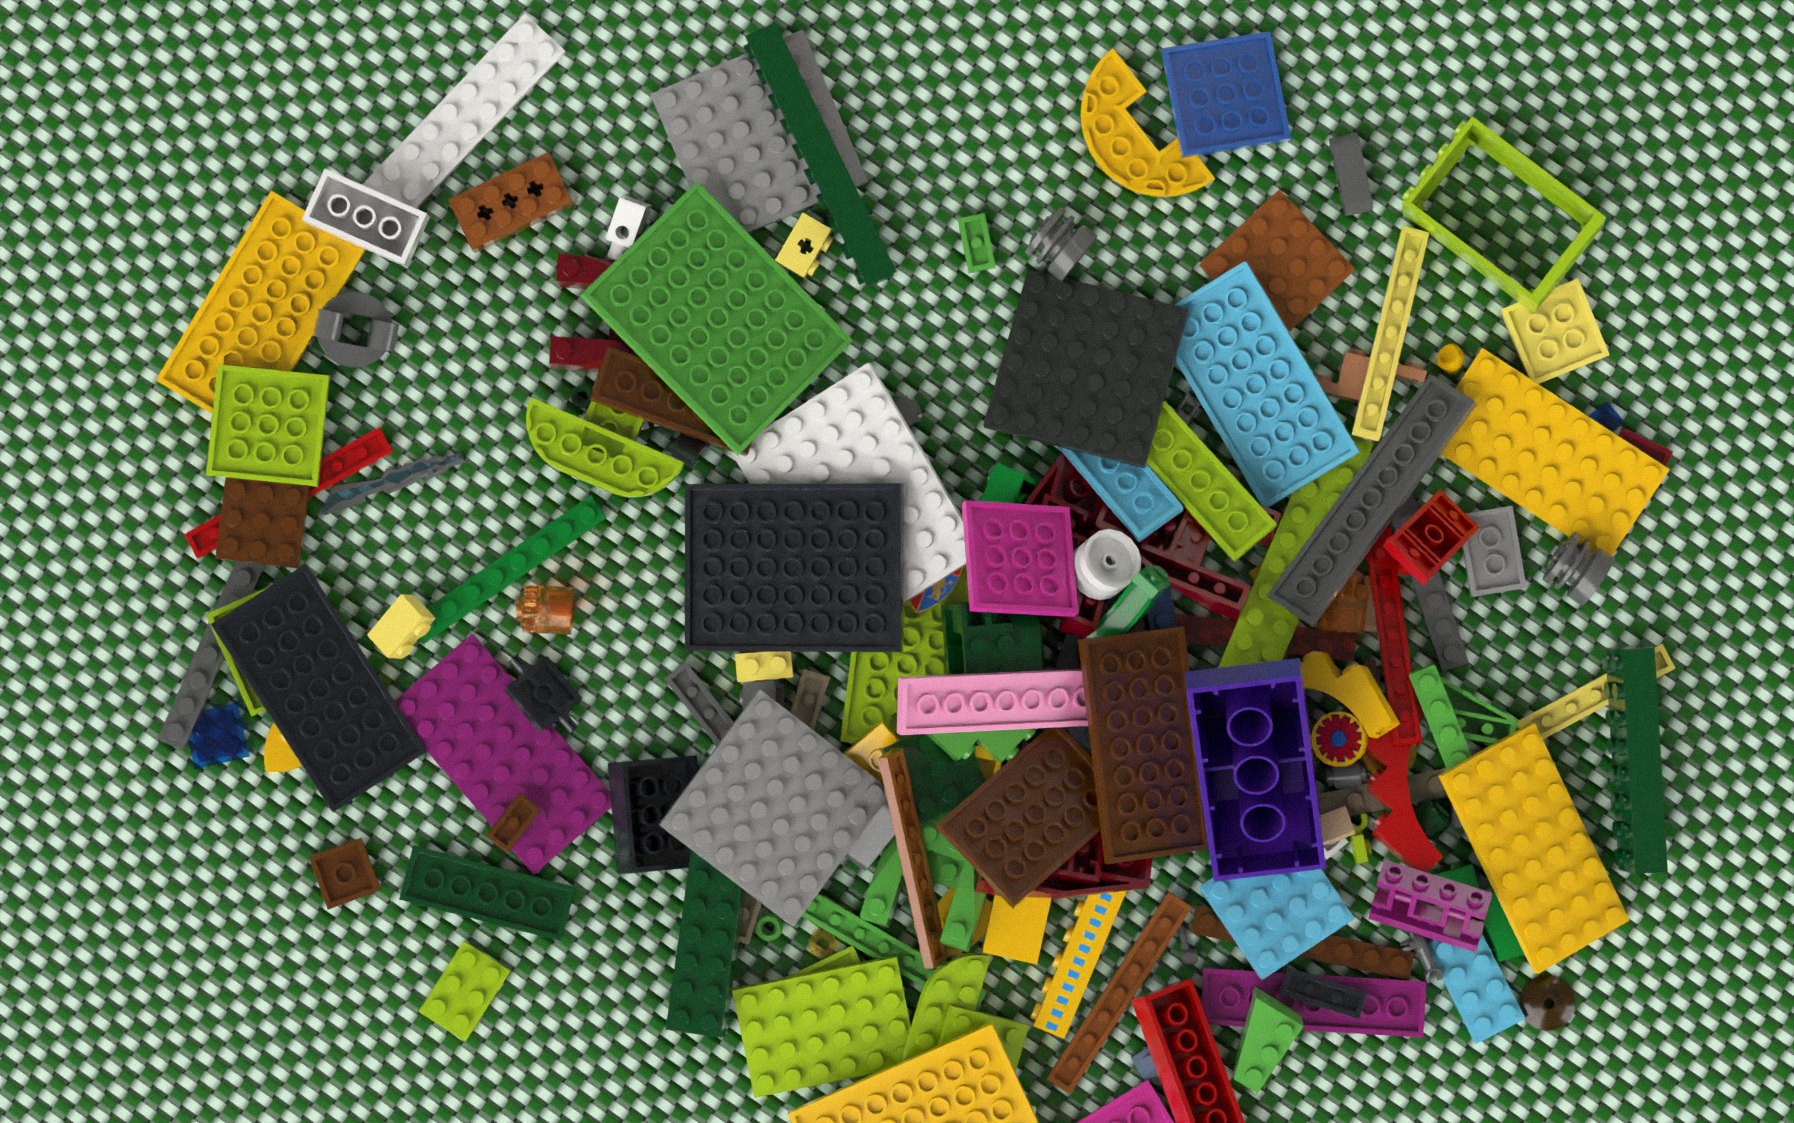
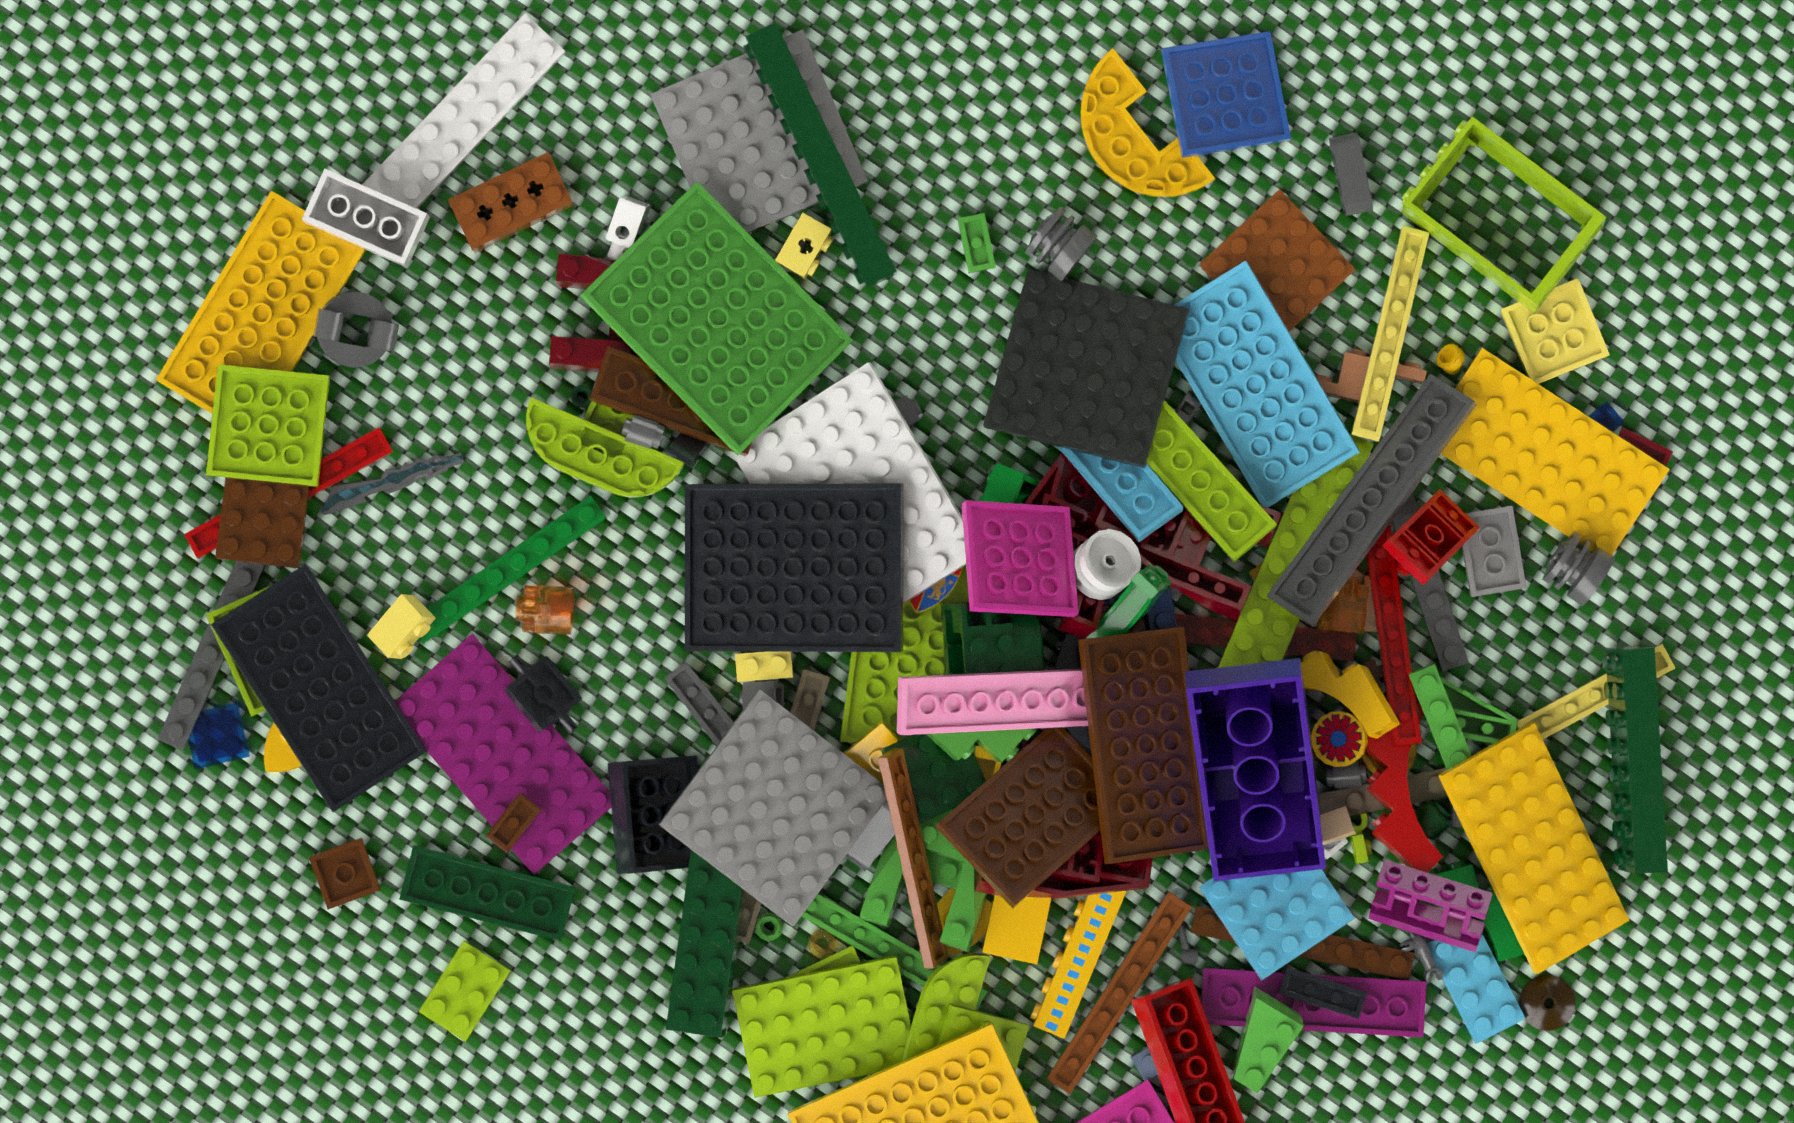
none -> dark grey brick [621,414,665,449]

